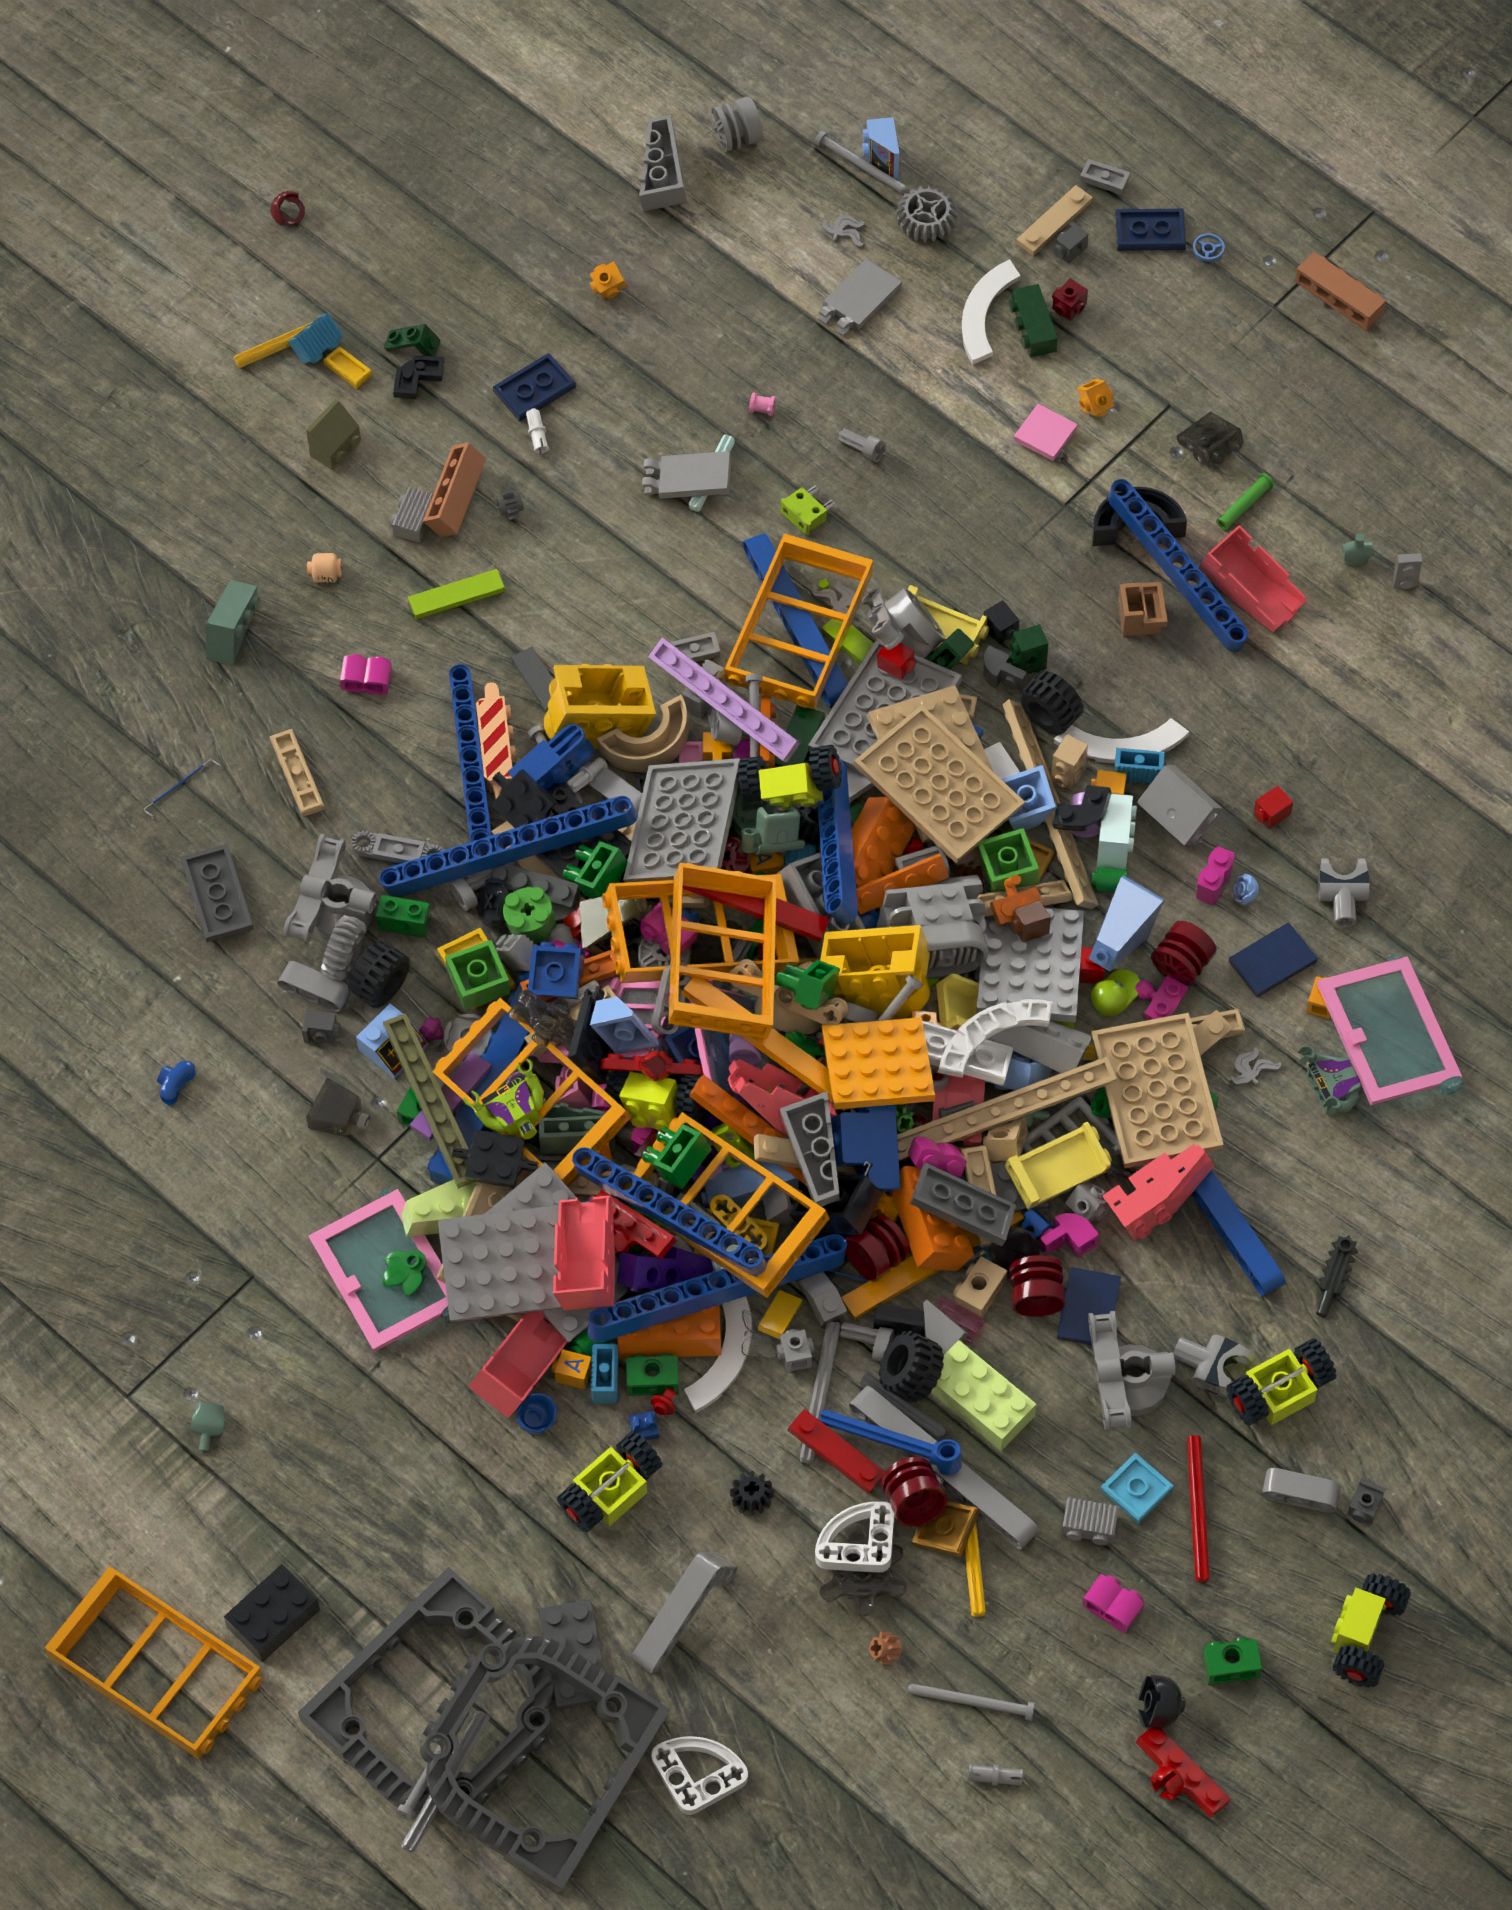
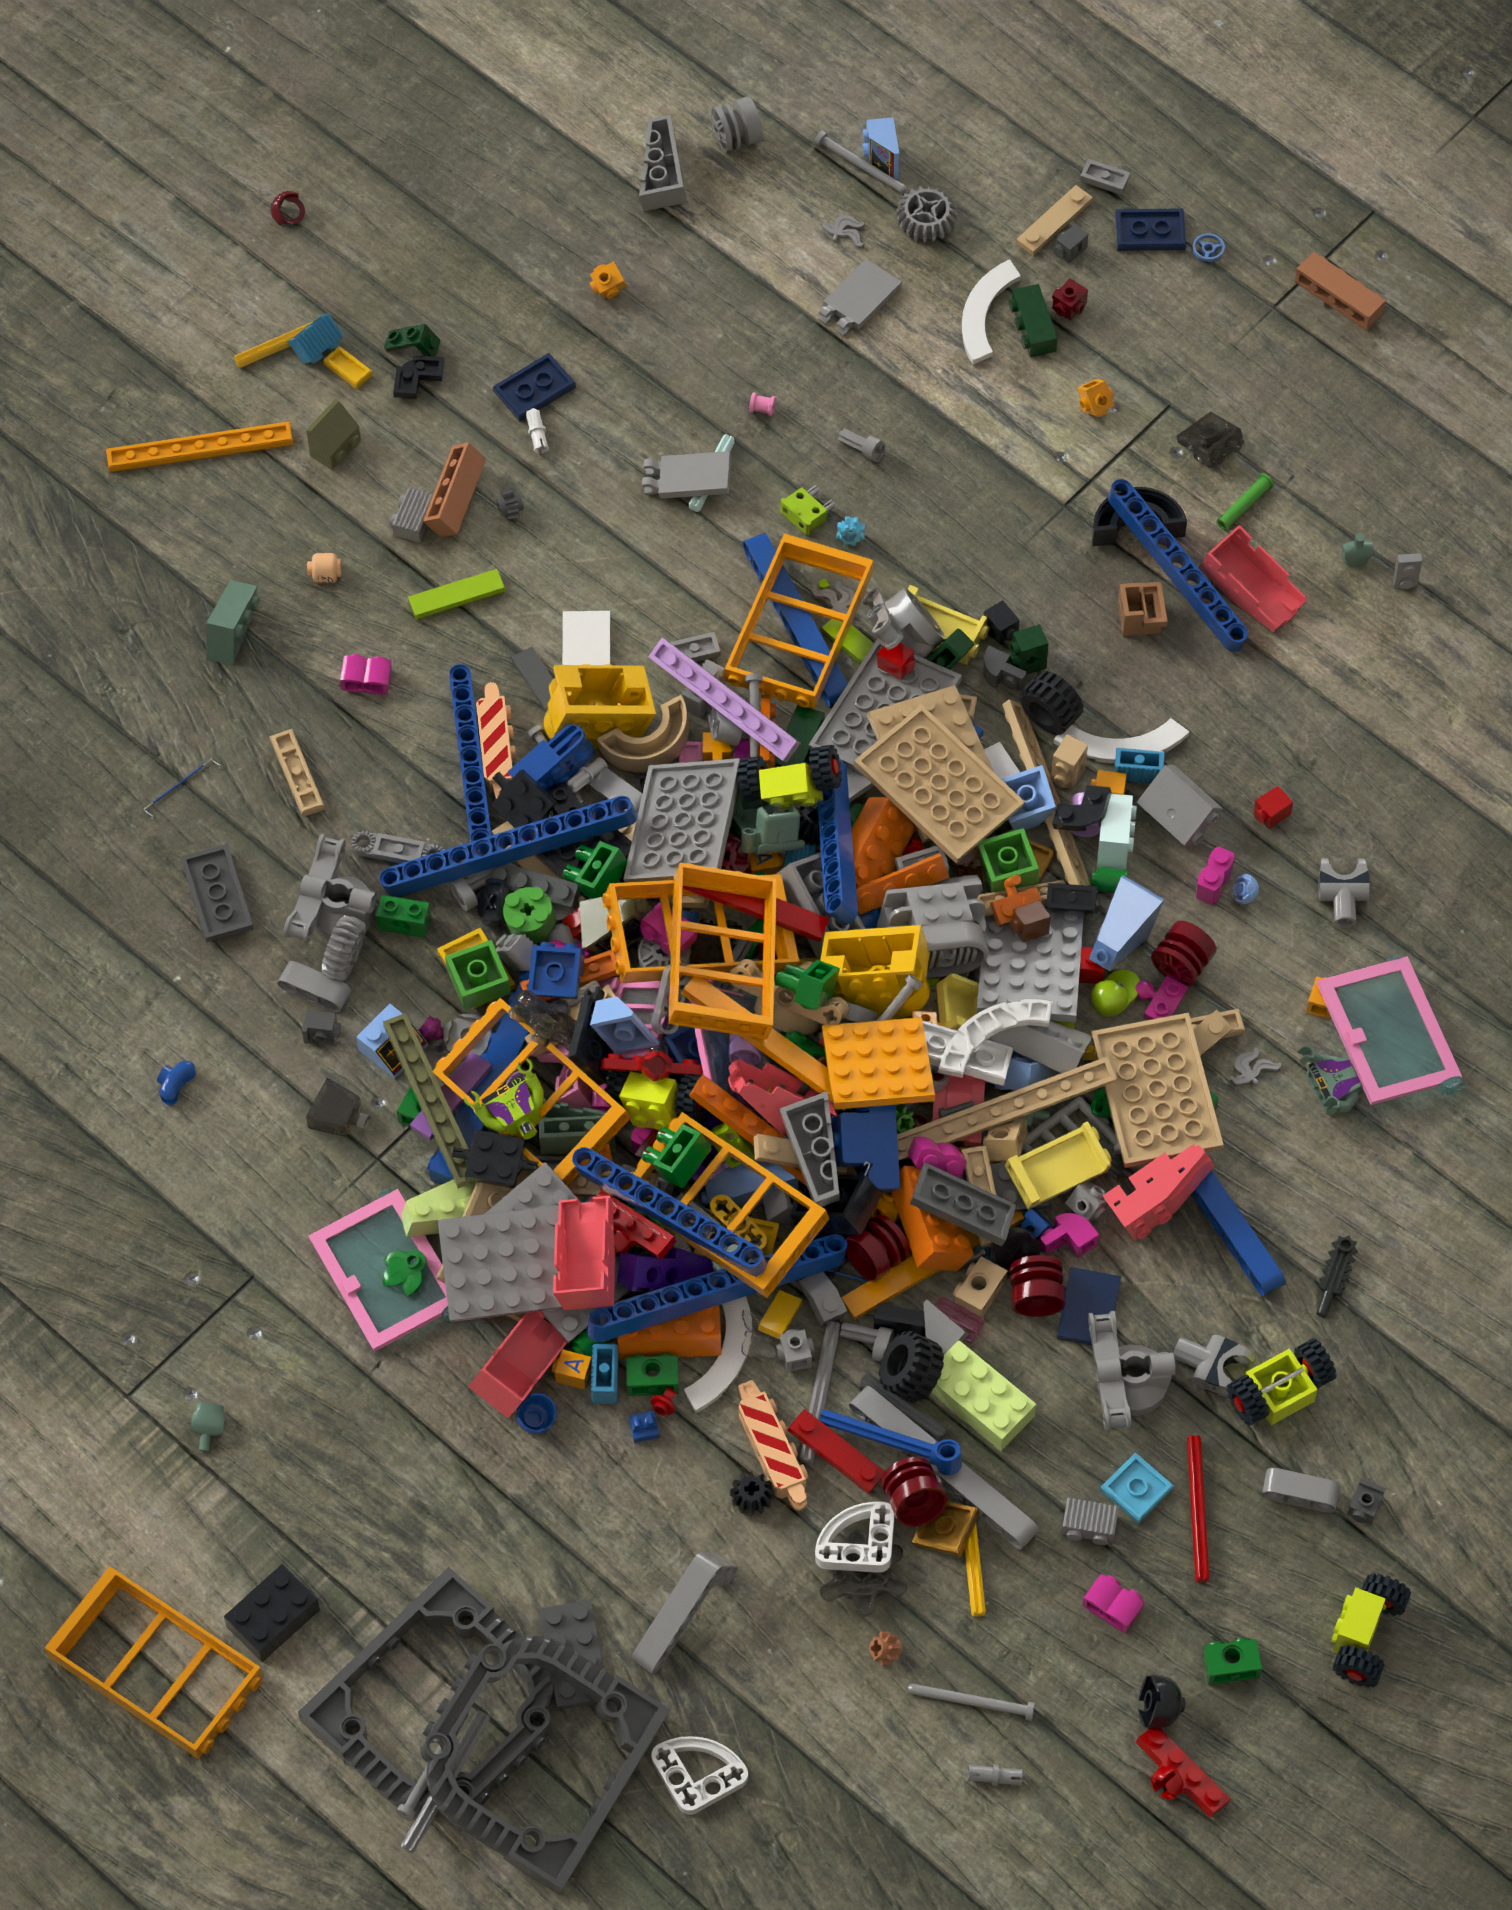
black tyre [348,940,410,1008] -> none
brick [556,1431,663,1533] -> none
bright pink tile [1014,404,1078,461] -> none
dark blue tile [1228,922,1318,998] -> none
none -> light orange tile [106,421,294,472]
none -> white tile [562,611,610,665]
none -> light nougat hinge [738,1380,808,1511]
none -> medium azure gear [836,516,865,546]
none -> black panel [1046,883,1098,914]

